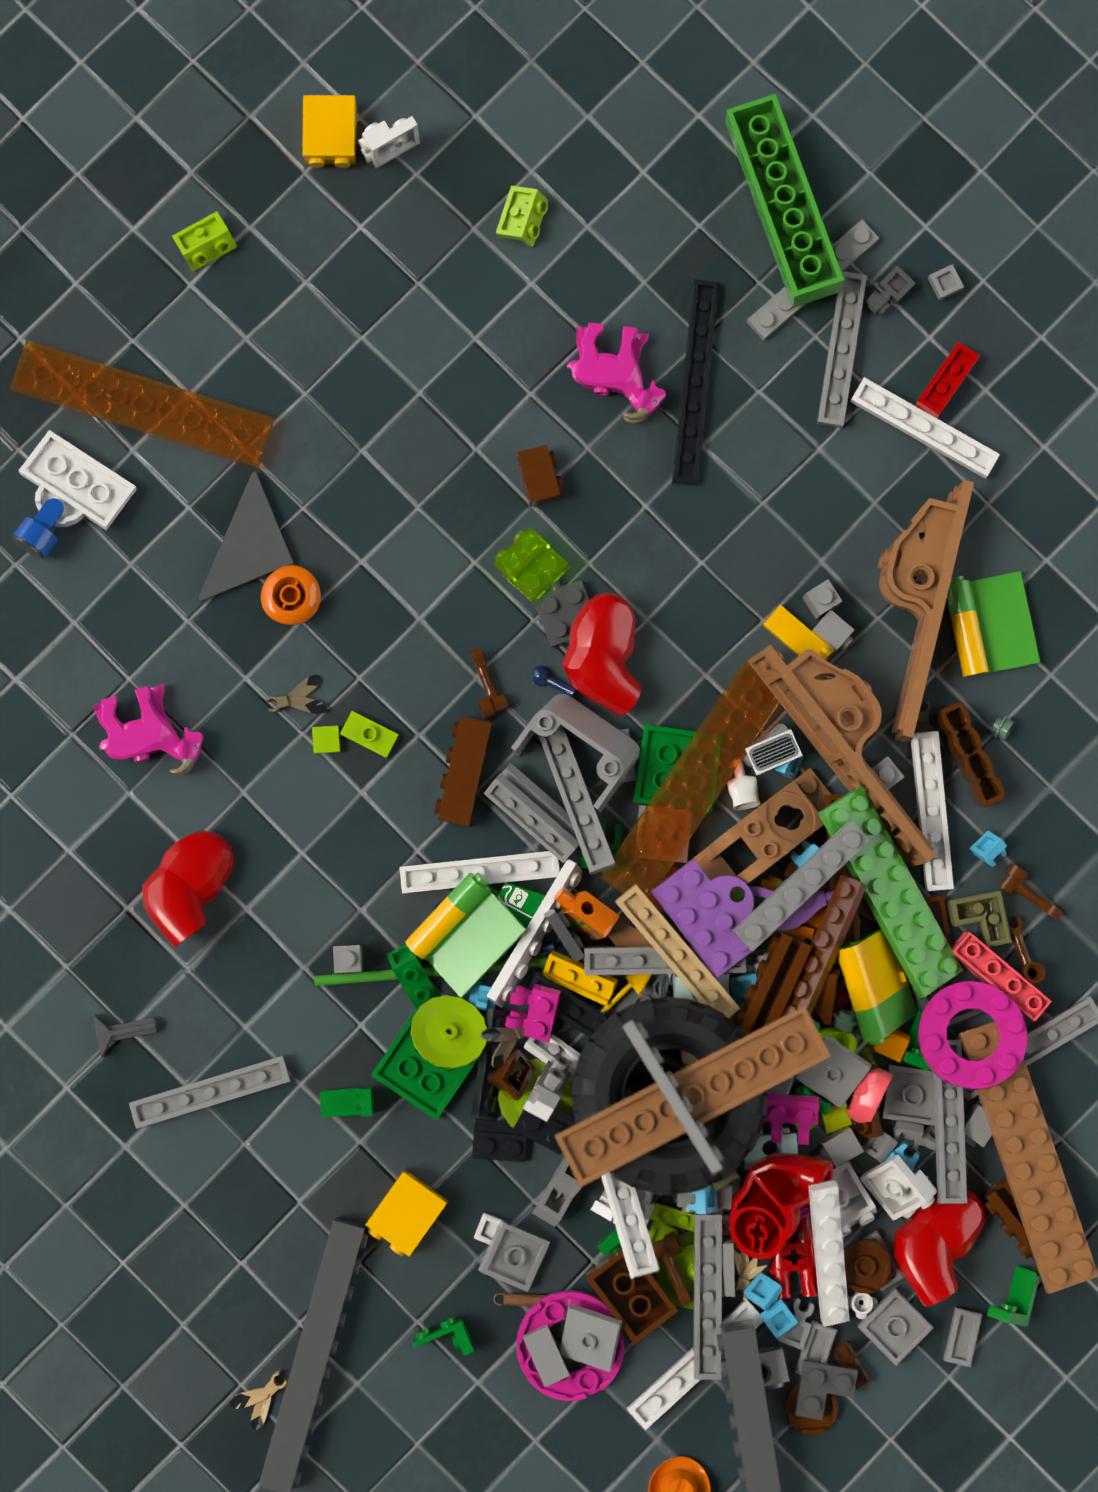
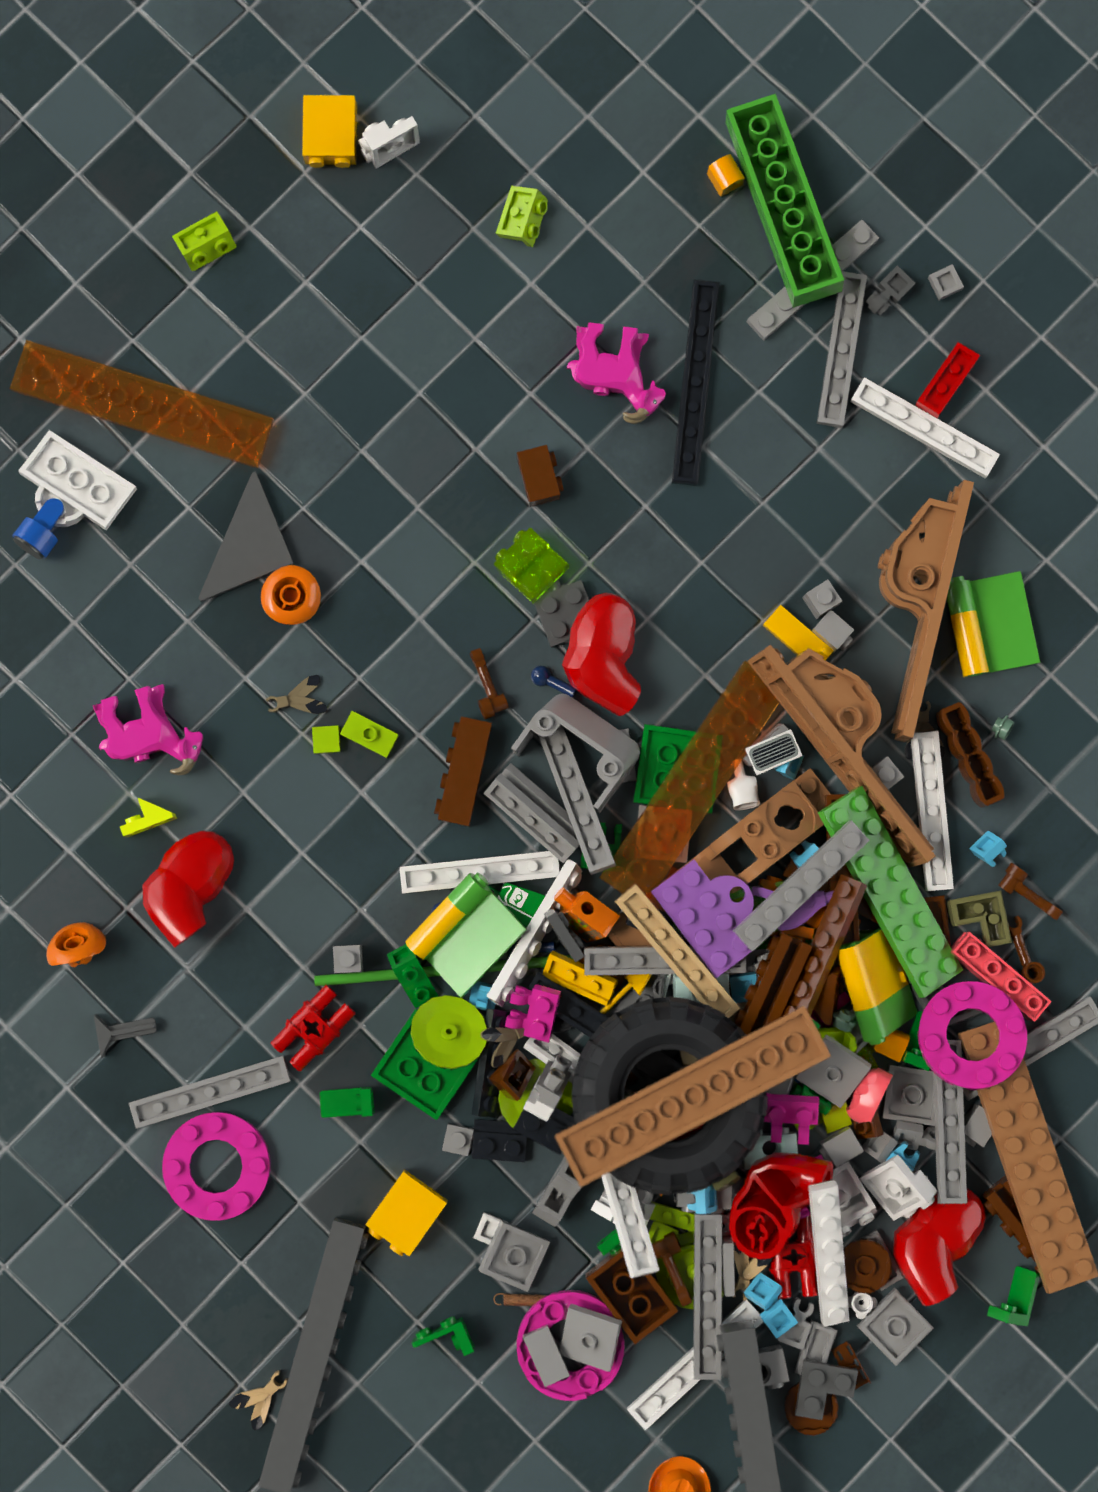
light grey plate [622,1021,724,1174] -> none
light grey tile [943,1307,983,1367] -> none
none -> orange hat [46,922,106,967]
none -> neon yellow slope [120,797,177,838]
none -> dark pink plate [162,1112,270,1221]
none -> red pin [270,985,356,1072]
none -> light grey plate [442,1123,474,1156]
none -> light orange piece [707,154,745,197]

